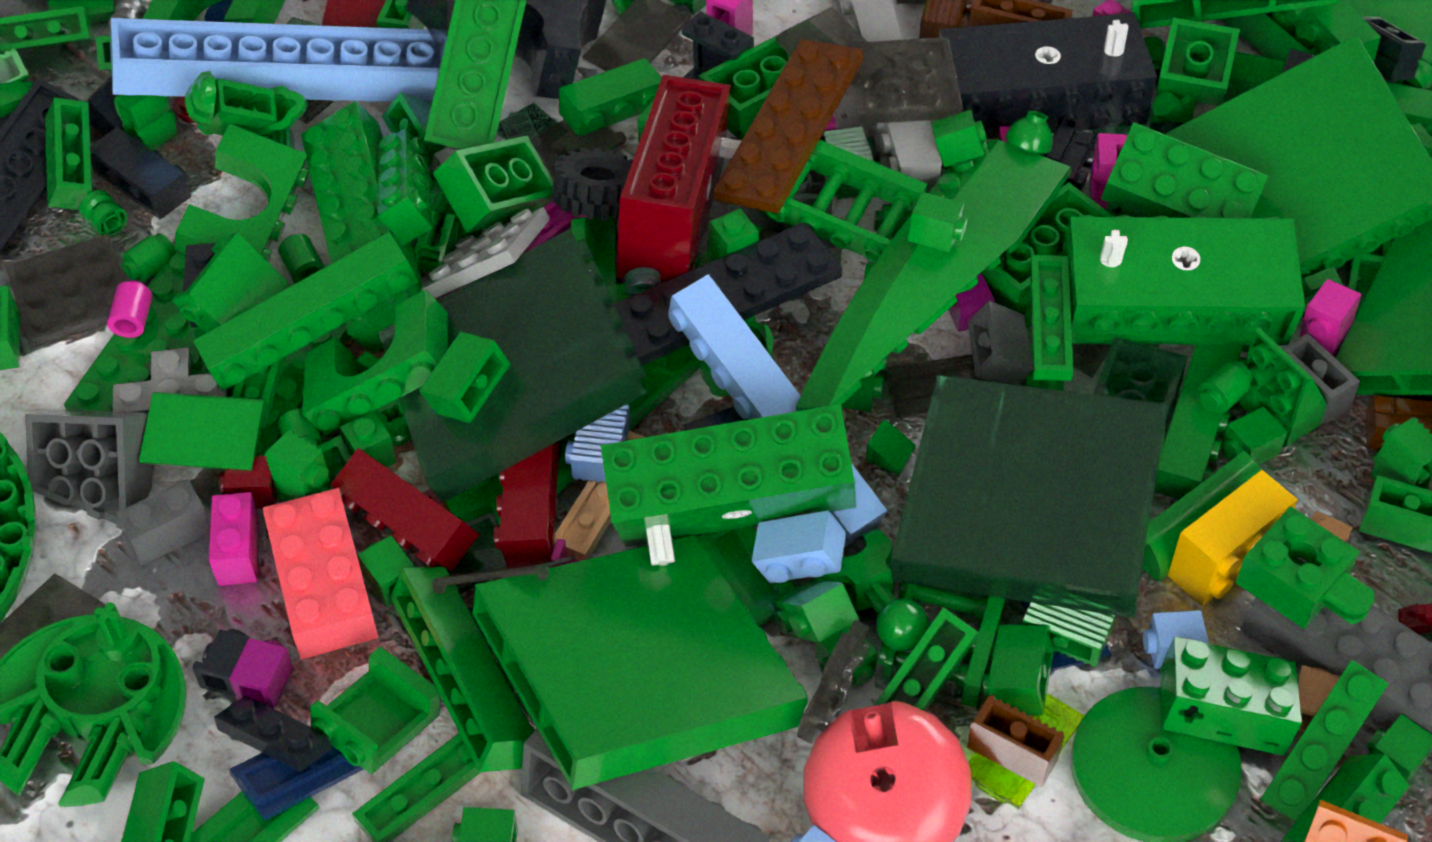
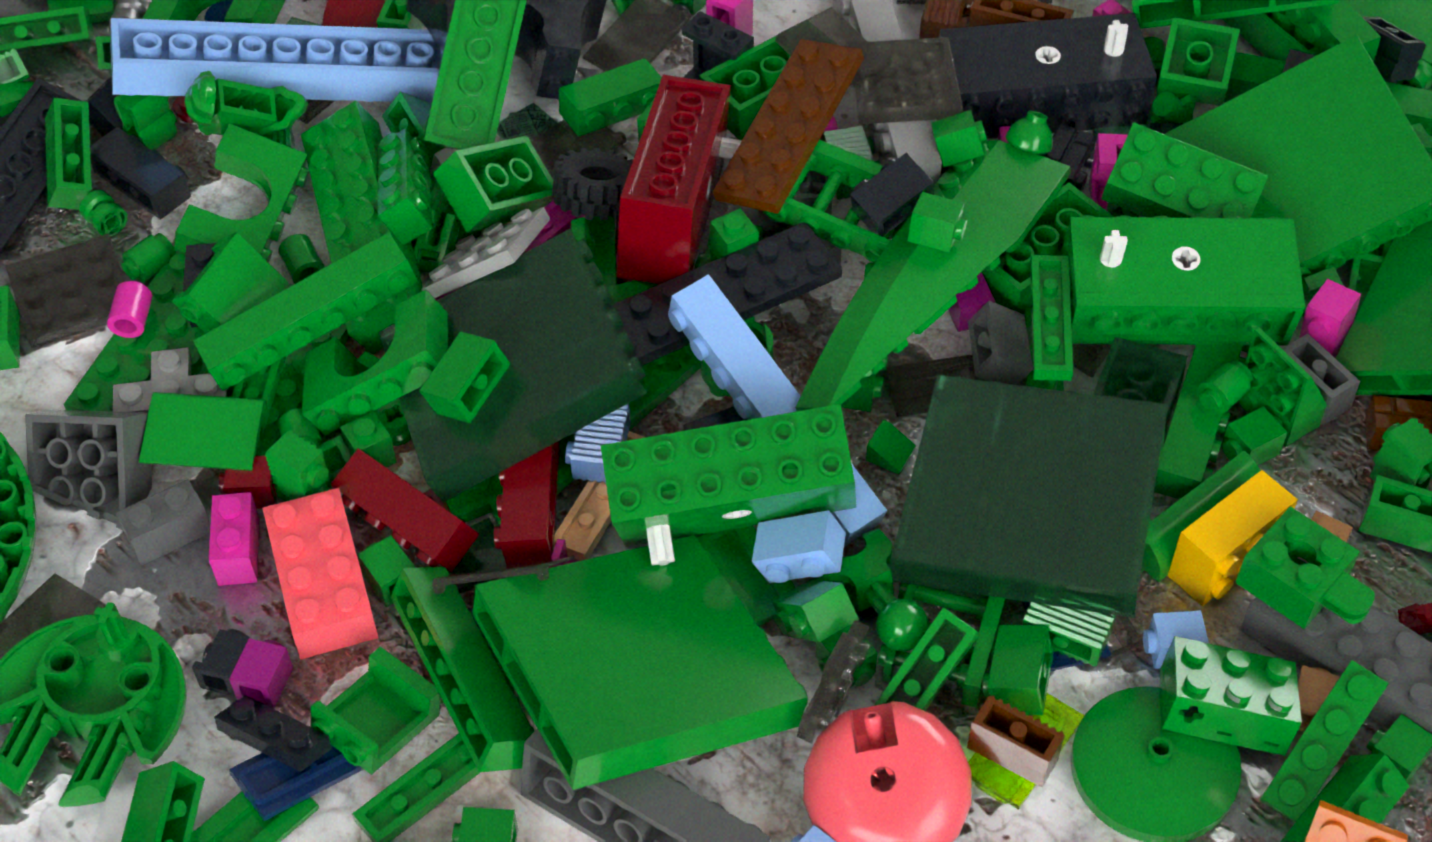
clear light blue tile [625,267,661,296] -> none
none -> black brick [850,152,934,237]

